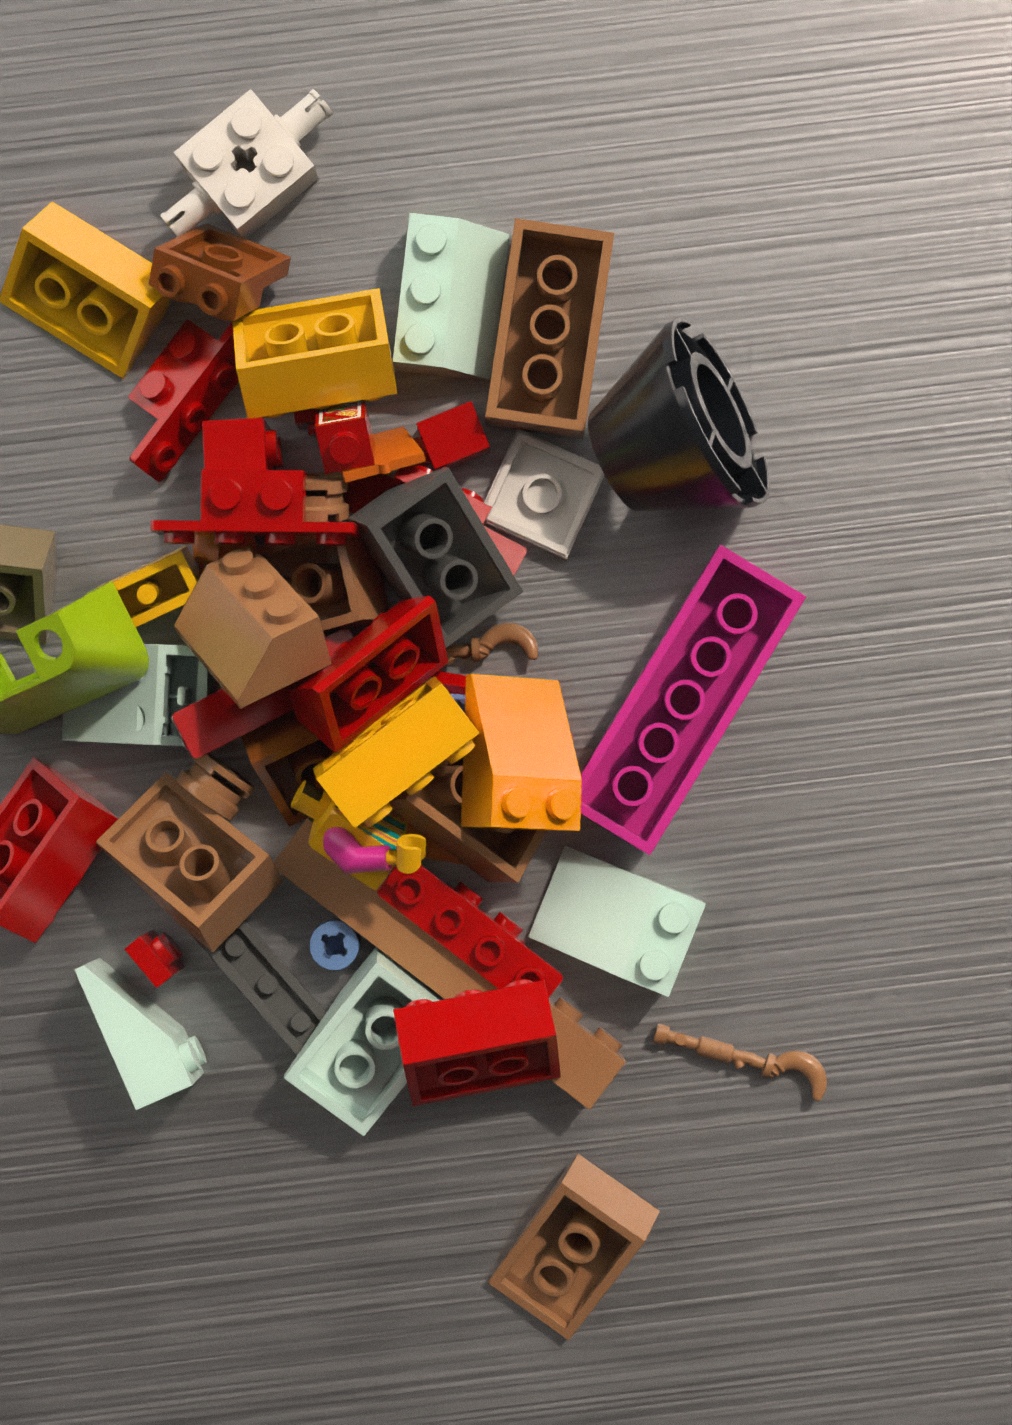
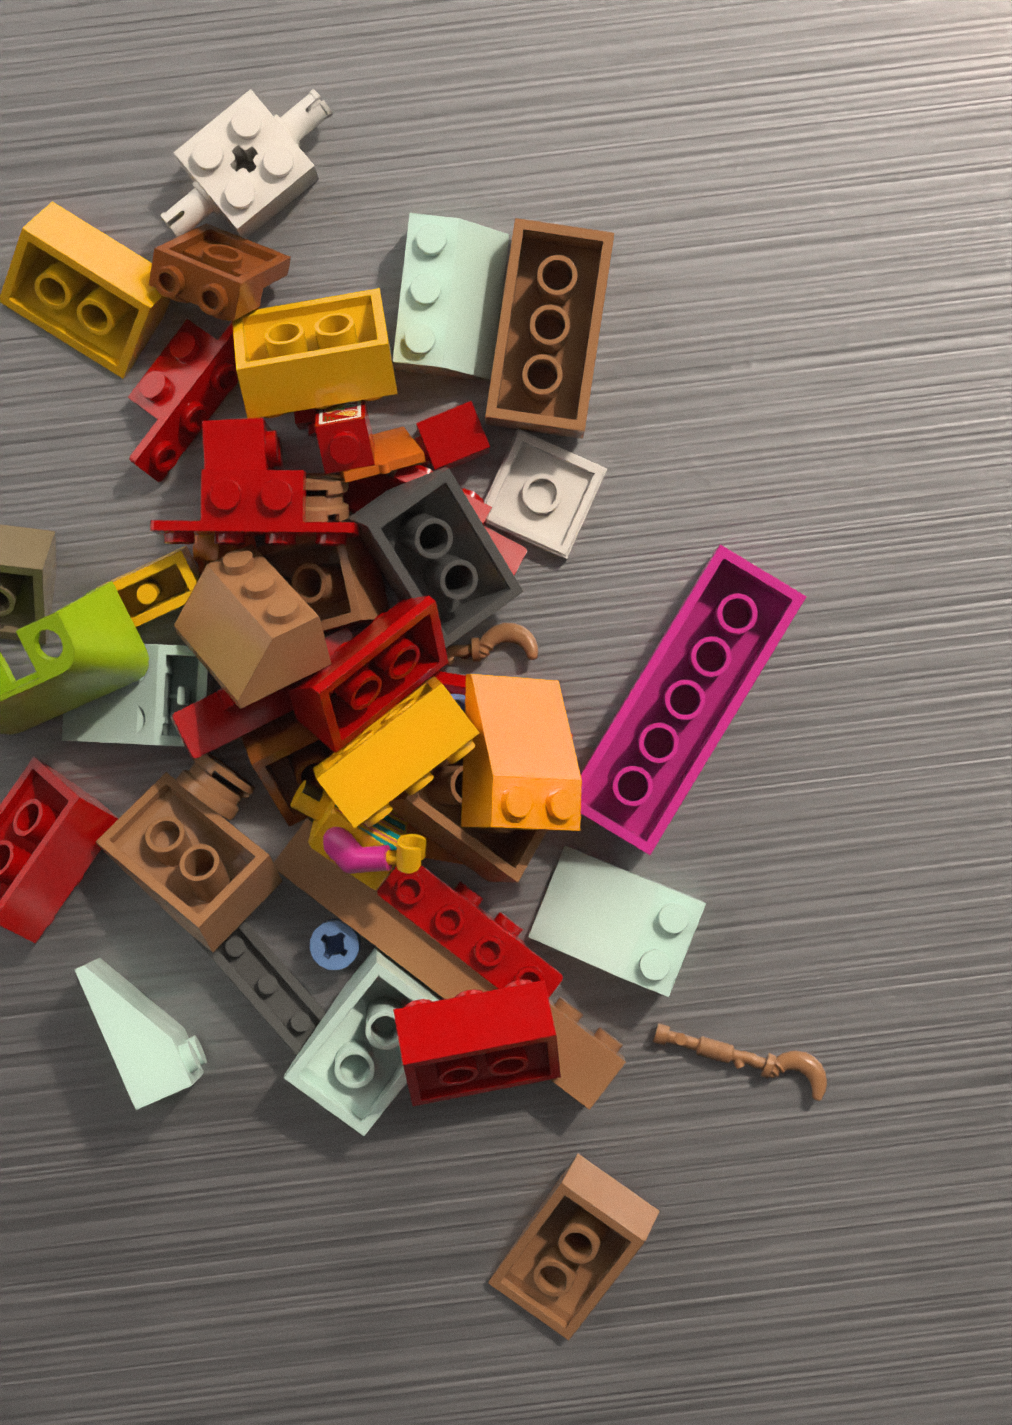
red plate [124,929,185,988] -> none
black cone [588,317,770,511] -> none

